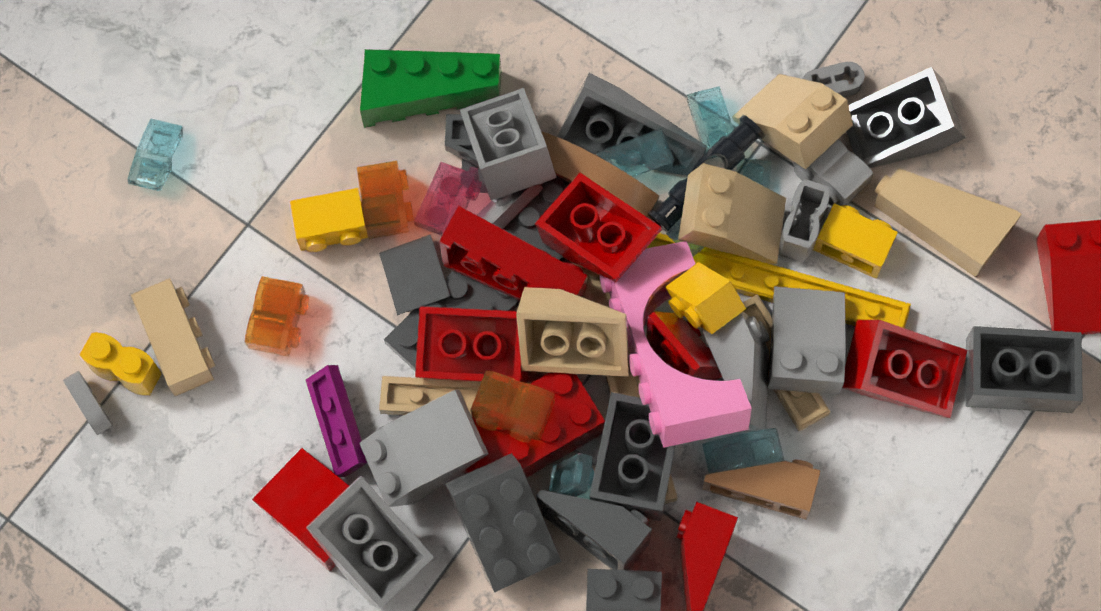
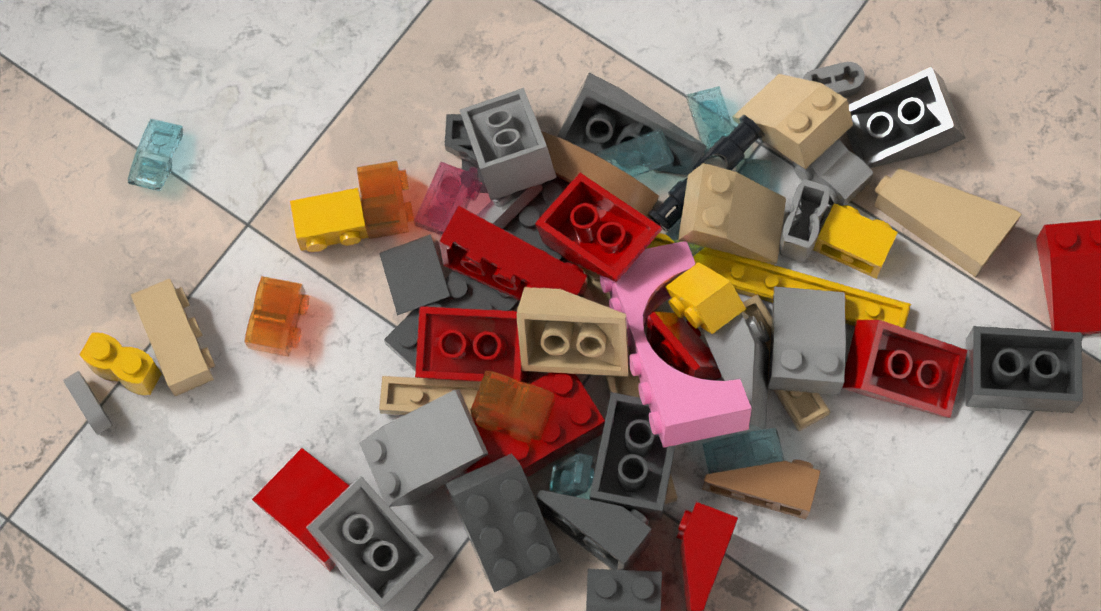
magenta plate [305,365,368,477] -> none
green wedge [360,49,502,128] -> none

